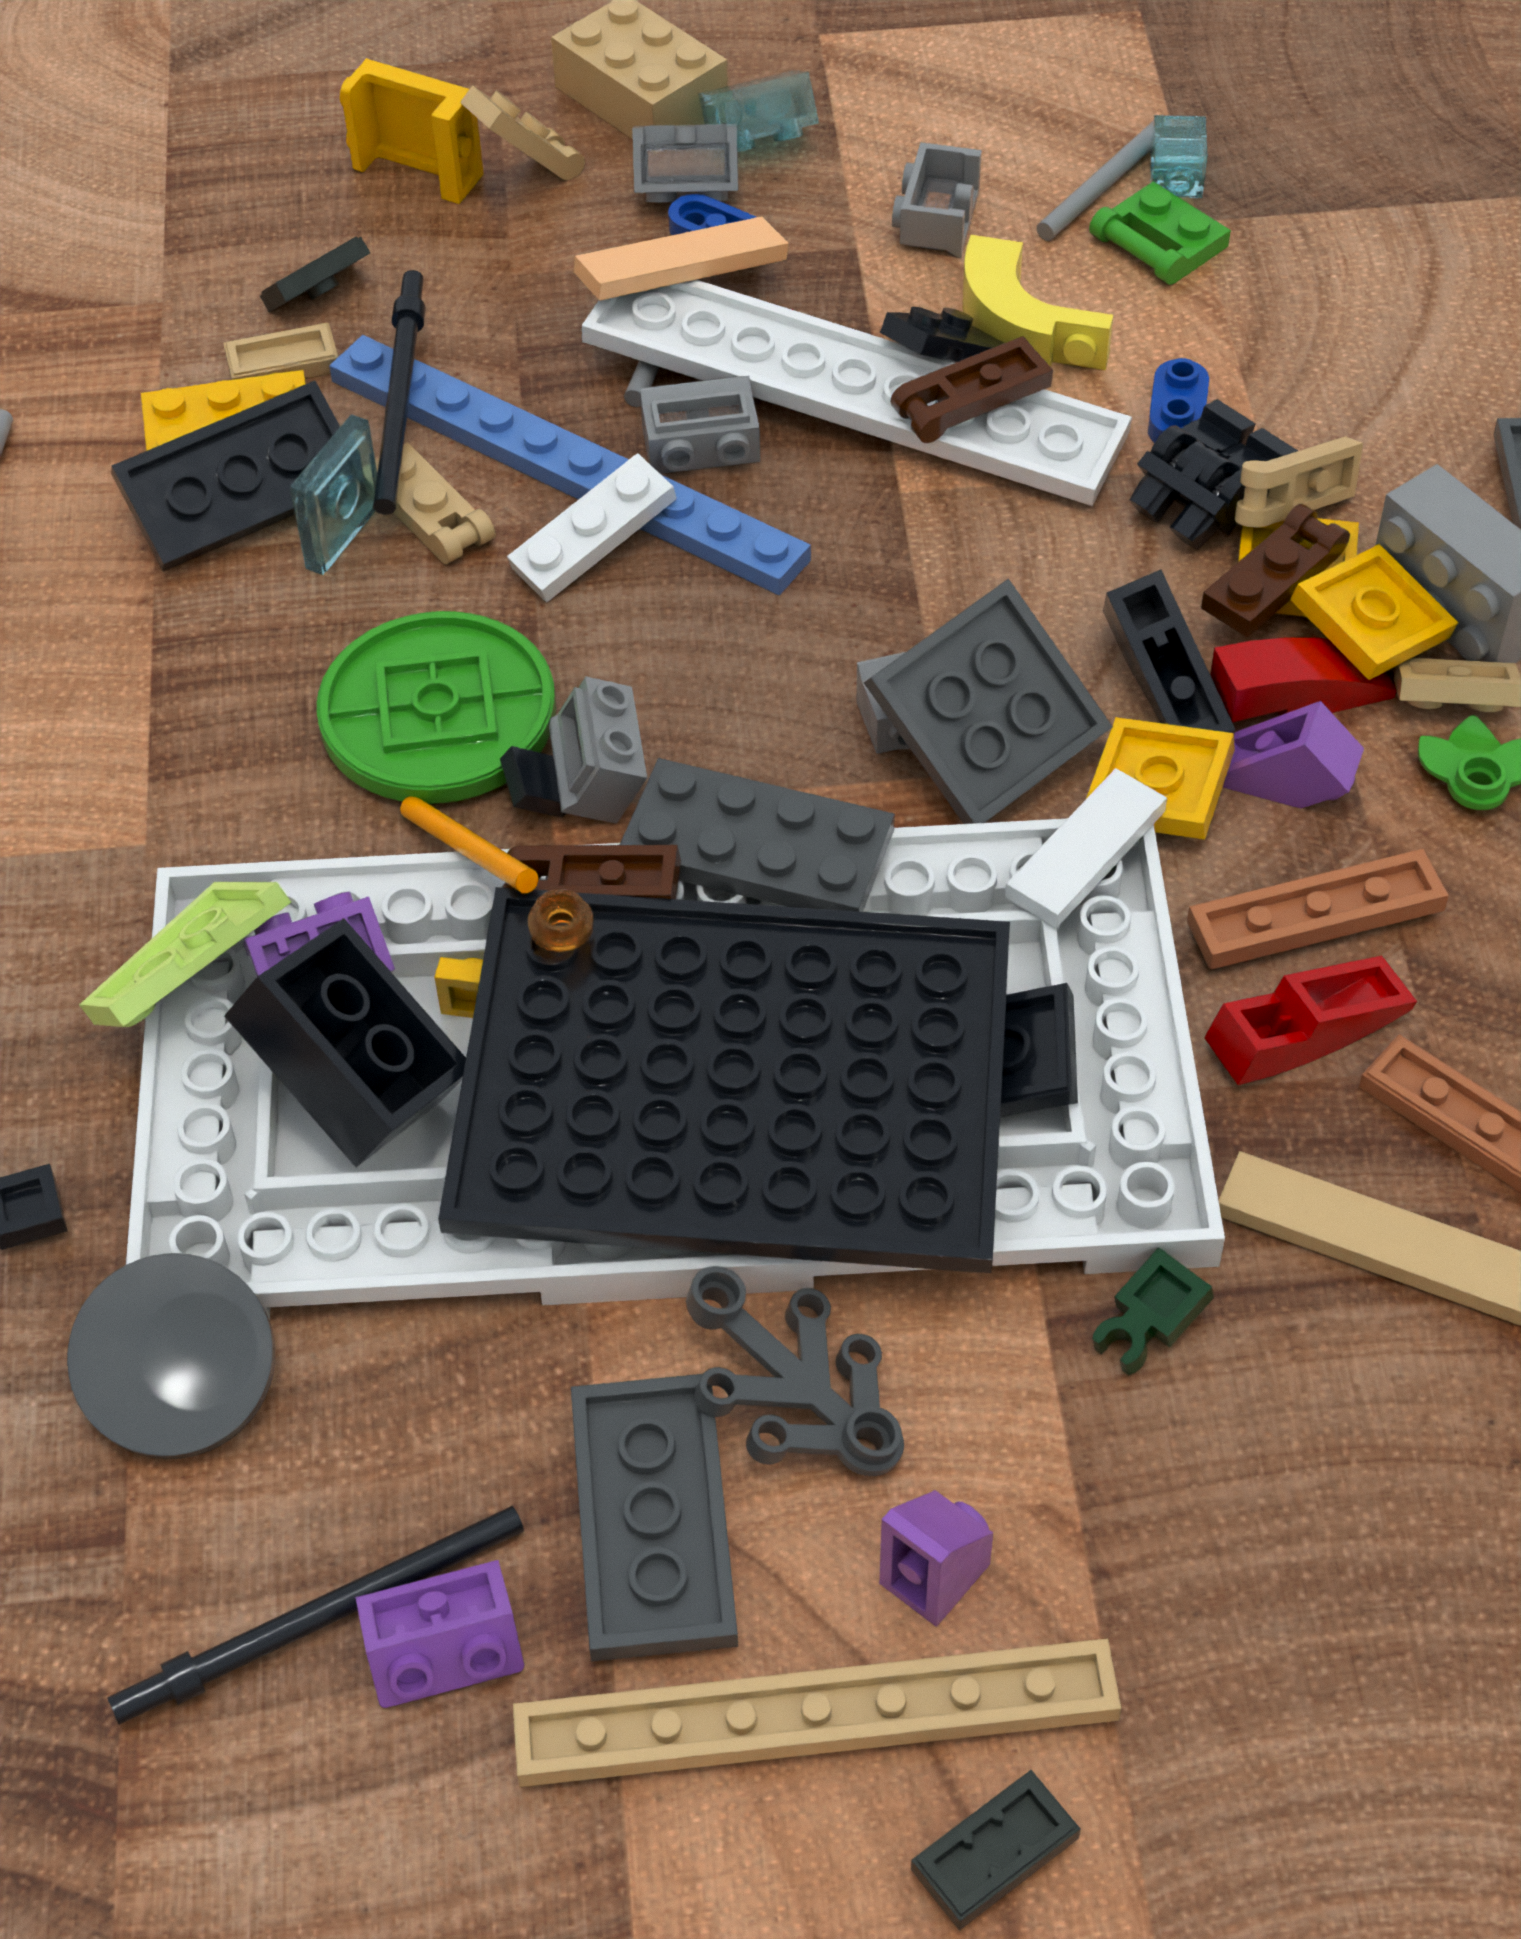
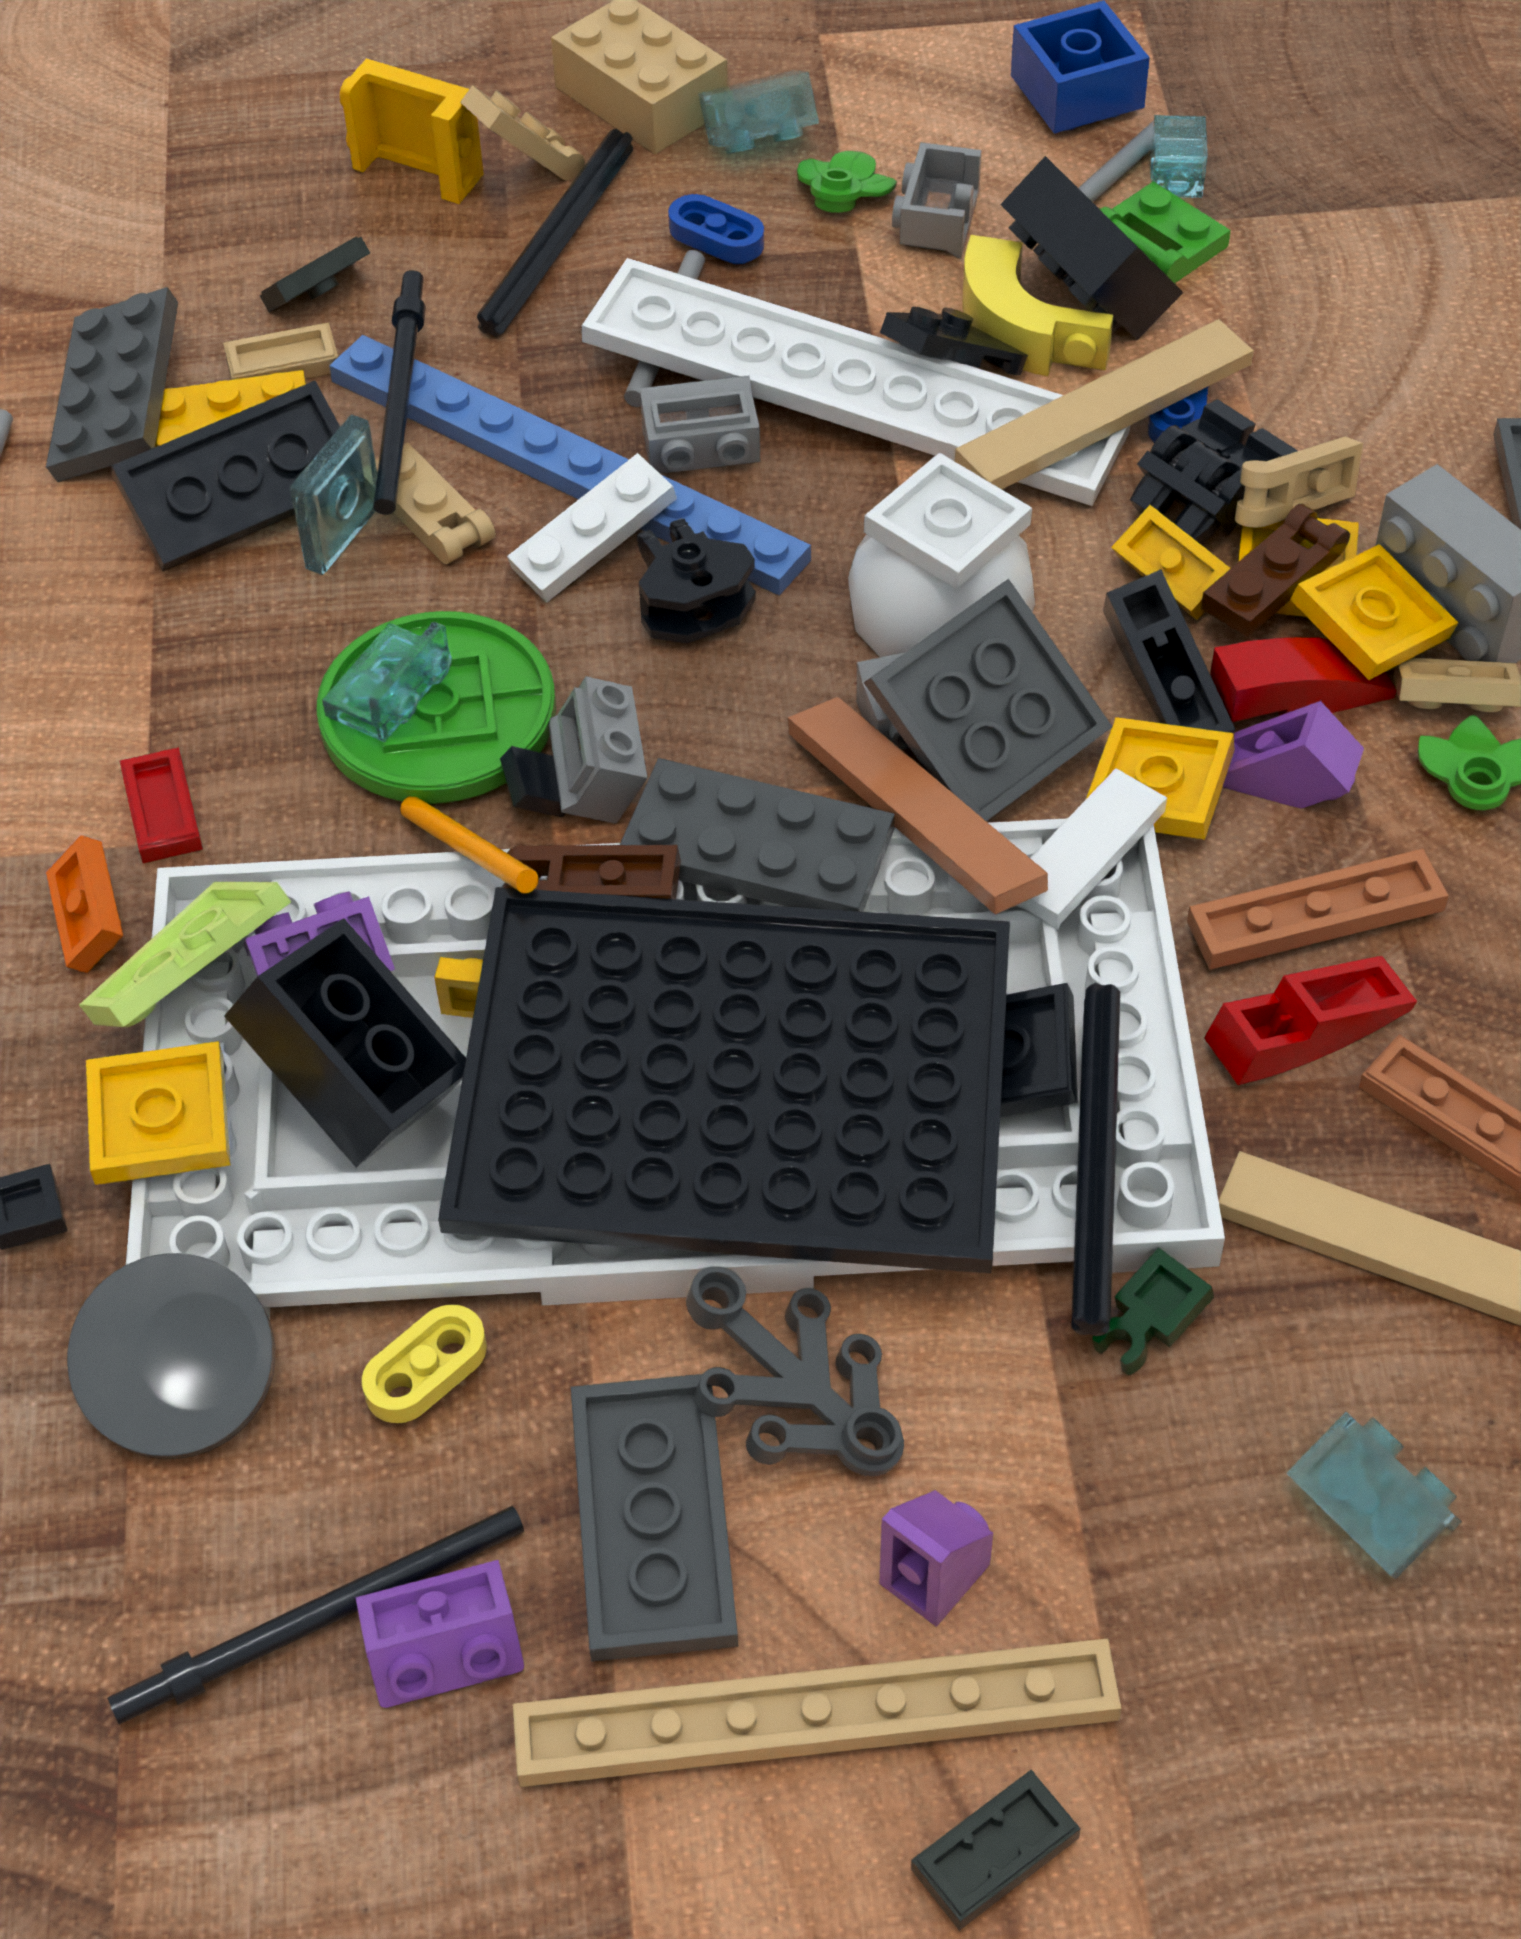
clear orange plate [528,889,594,952] -> none
light nougat tile [574,217,789,301] -> none
window [632,124,738,202] -> none
reddish brown plate [890,336,1053,443] -> none
none -> dark grey plate [46,287,178,482]
none -> orange plate [46,835,123,973]
none -> yellow plate [86,1041,231,1185]
none -> red tile [119,747,203,864]
none -> clear light blue bracket [322,622,452,742]
none -> light yellow plate [362,1304,487,1423]
none -> black axle [477,129,633,337]
none -> black hinge [637,518,756,644]
none -> nougat tile [788,697,1048,915]
none -> bright green plate [797,151,897,213]
none -> white plate [848,453,1035,657]
none -> tan tile [954,319,1254,489]
none -> black brick [1000,156,1183,340]
none -> blue brick [1011,0,1150,134]
none -> black axle [1071,983,1121,1336]
none -> yellow plate [1111,505,1231,620]
none -> clear light blue bracket [1286,1412,1462,1579]

